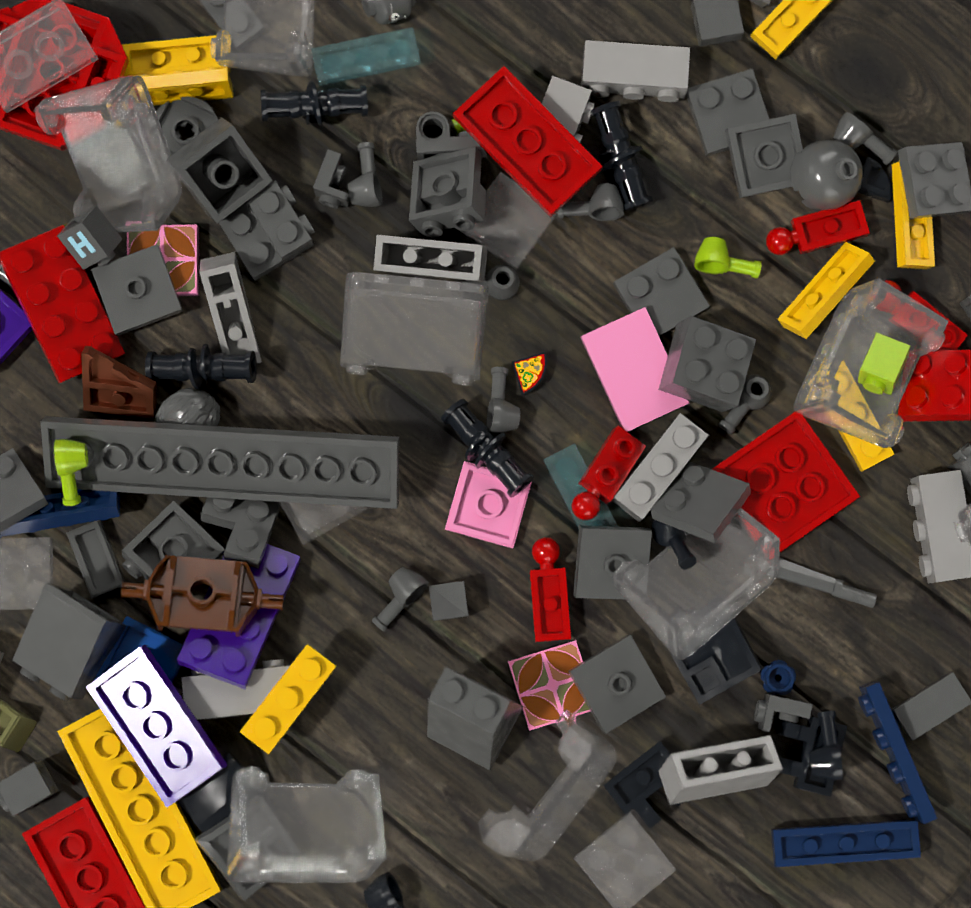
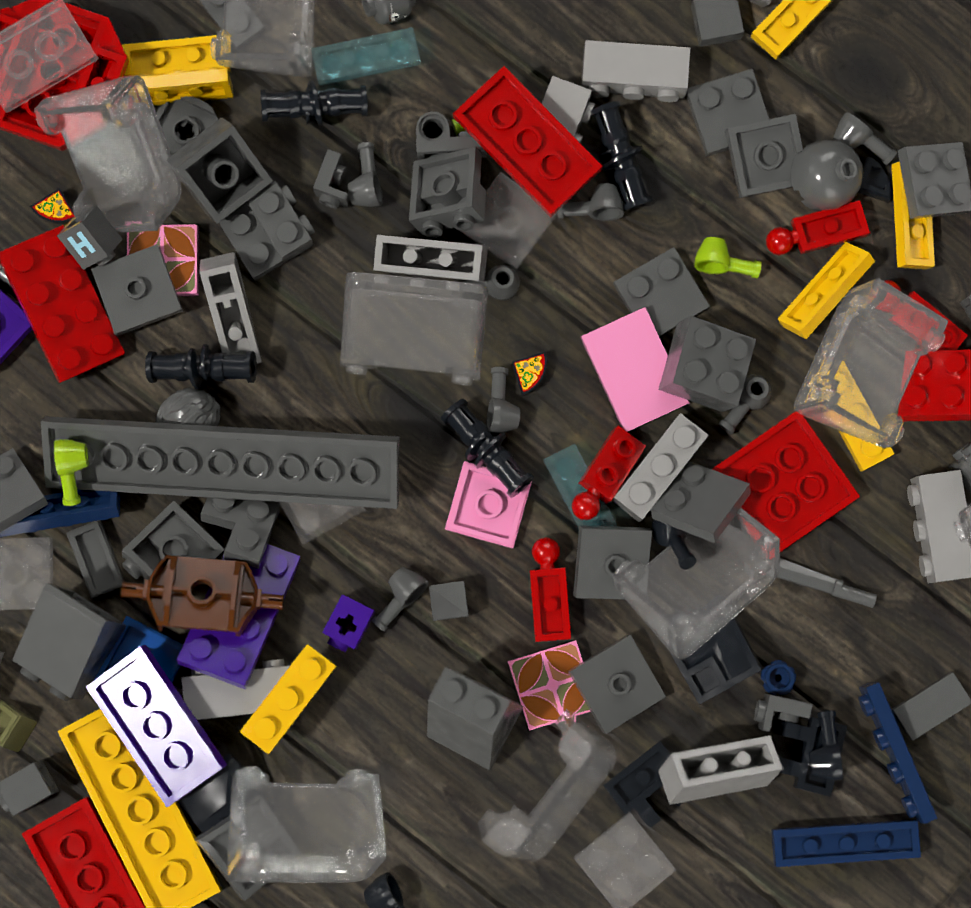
copper wing [81,346,157,419] -> none
lime brick [858,332,911,395] -> none
none -> tile [30,188,77,225]
none -> dark purple brick [322,594,376,652]

